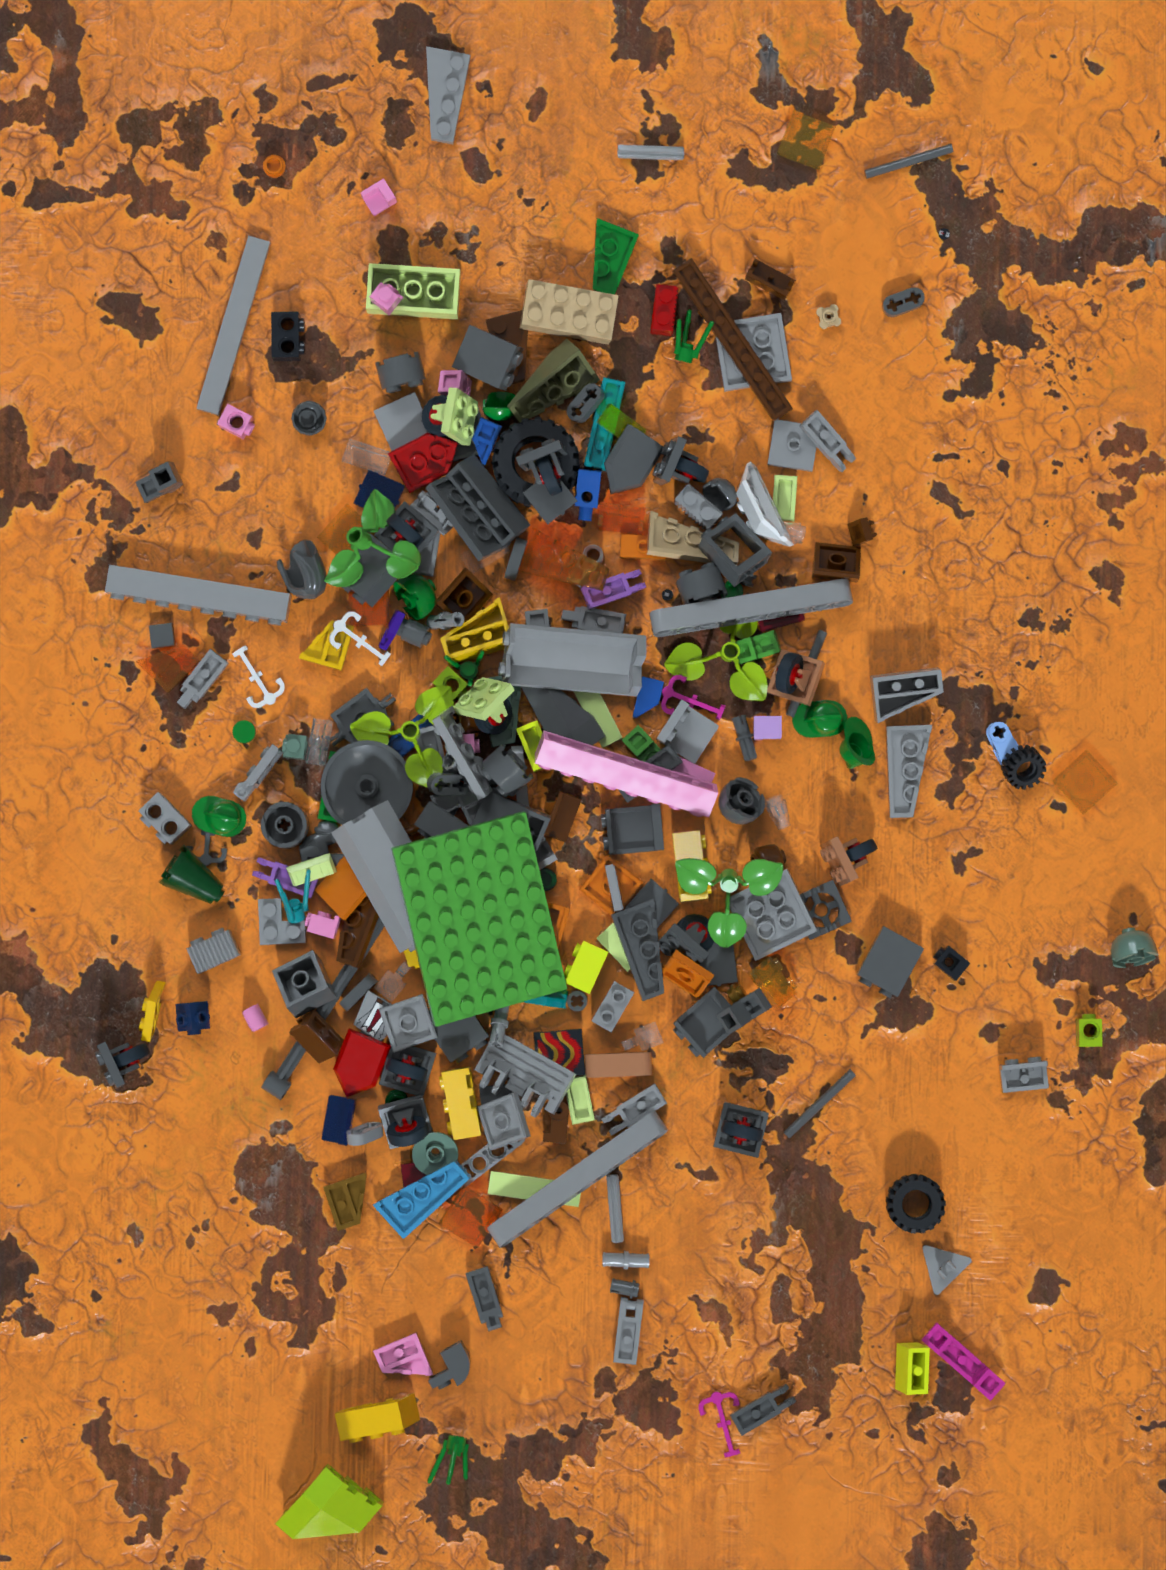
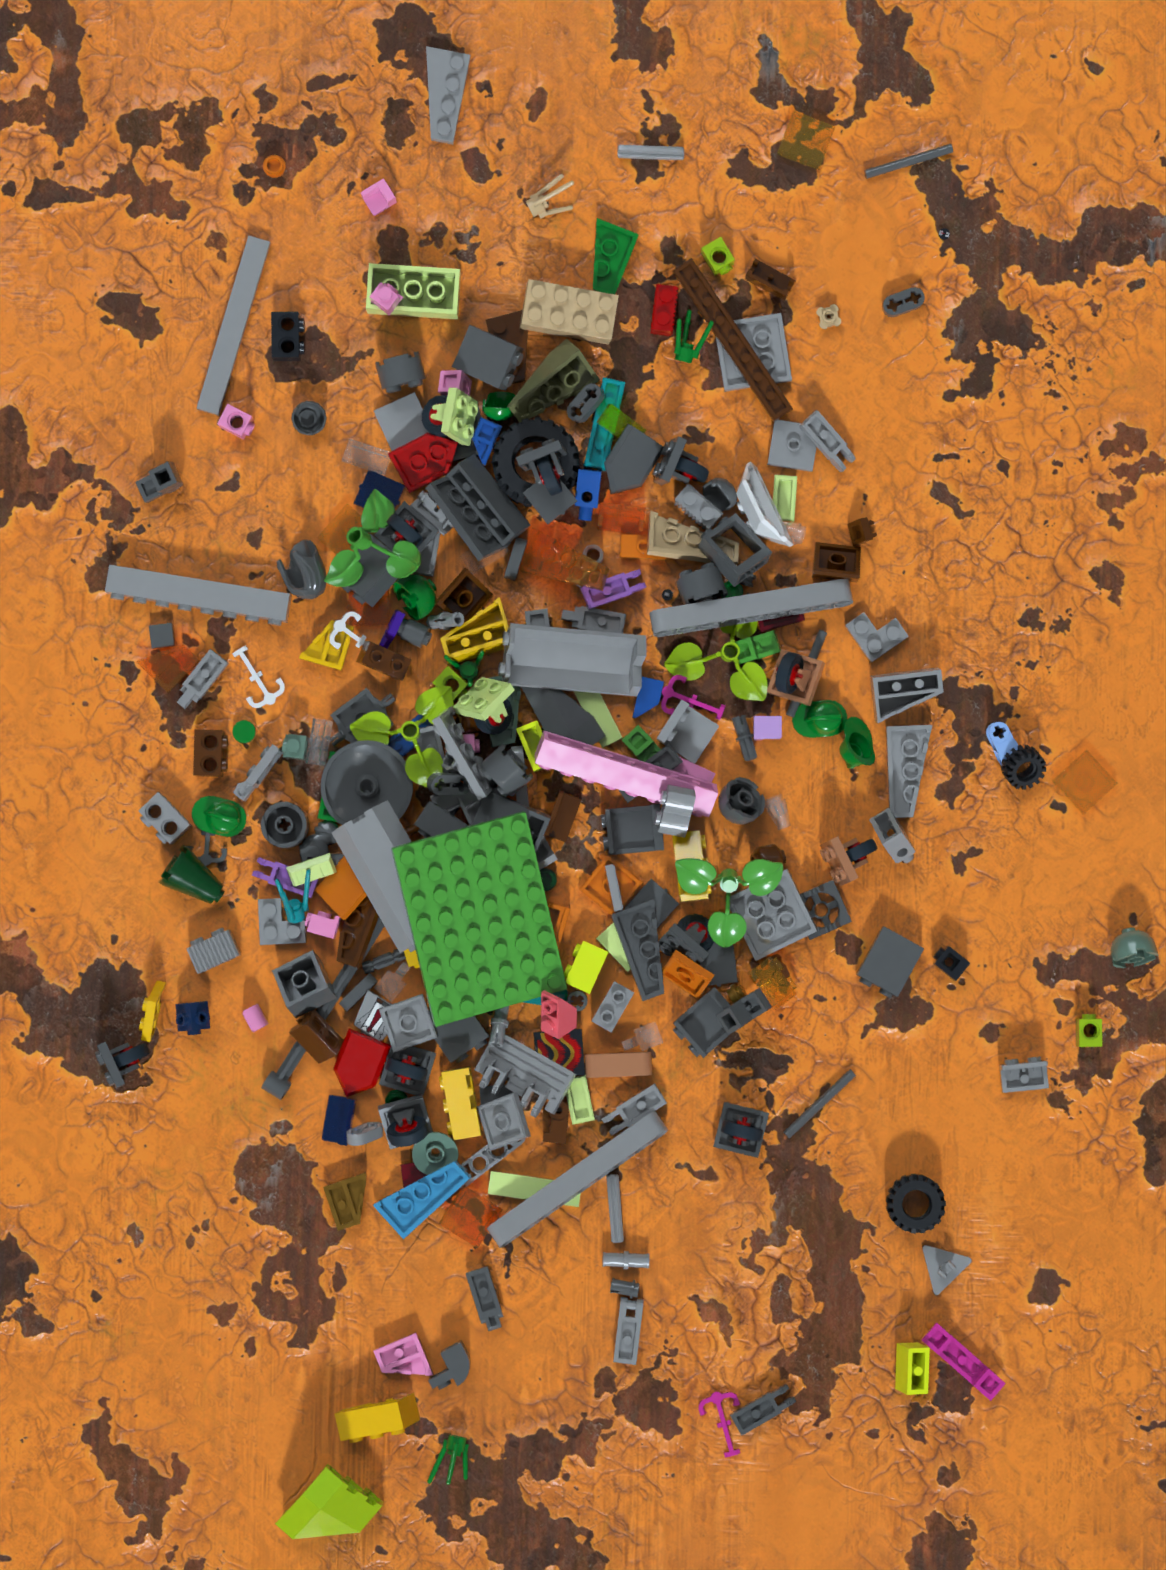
none -> reddish brown brick [193,729,228,777]
none -> reddish brown brick [356,641,412,681]
none -> dark grey axle [362,949,406,974]
none -> tan plant [526,174,574,219]
none -> coral slope [541,990,577,1039]
none -> light grey brick [654,785,696,838]
none -> lime brick [701,237,735,276]
none -> light grey plate [845,612,909,663]
none -> light grey torso [869,808,915,863]

